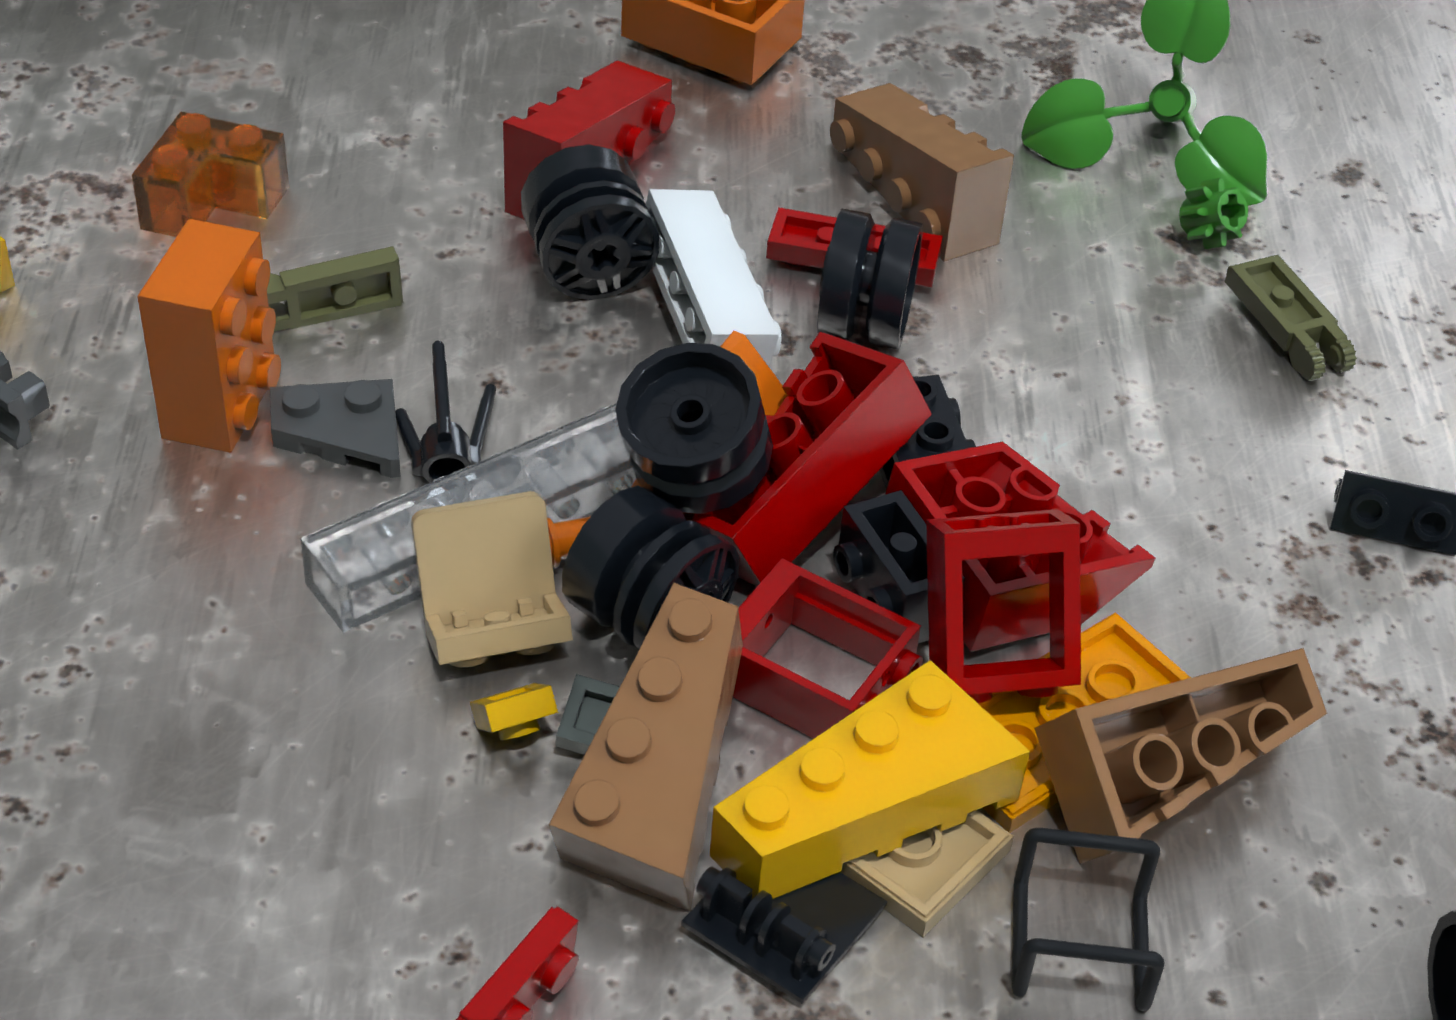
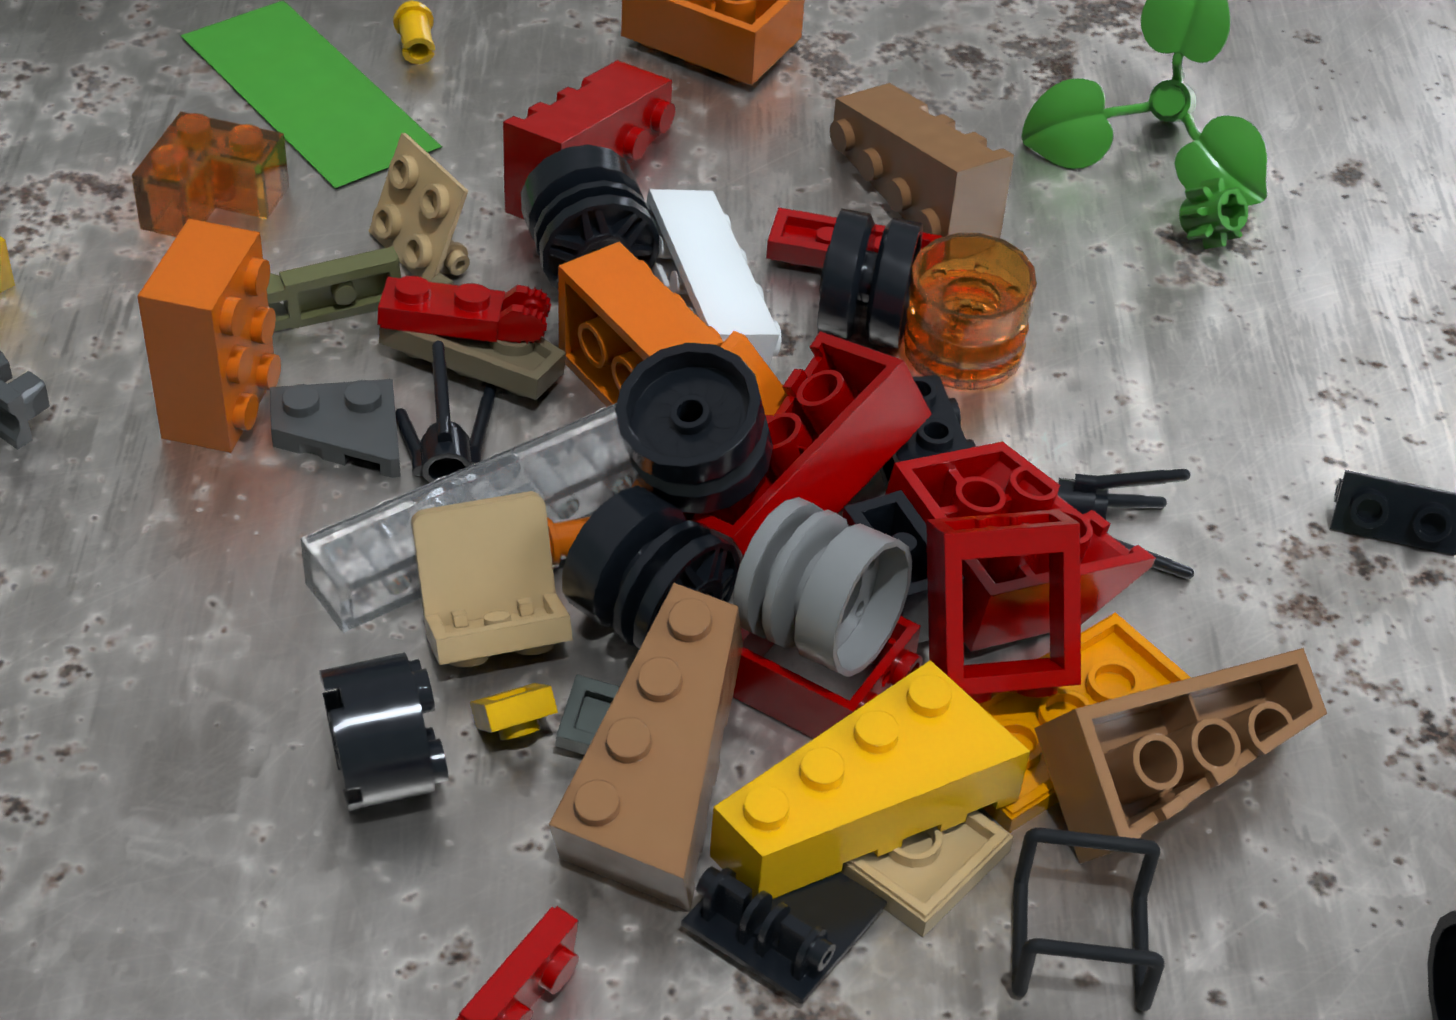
olive hinge [1224,255,1357,381] -> none
none -> bright green sticker [180,0,442,189]
none -> black brick [319,652,449,812]
none -> tan hinge [368,133,470,281]
none -> red hinge [377,276,551,344]
none -> dark tan wing [379,273,566,400]
none -> yellow pin [393,1,435,64]
none -> orange brick [558,242,724,417]
none -> light grey wheel [733,497,912,677]
none -> clear orange wheel [904,233,1037,390]
none -> black plant [1057,469,1194,579]

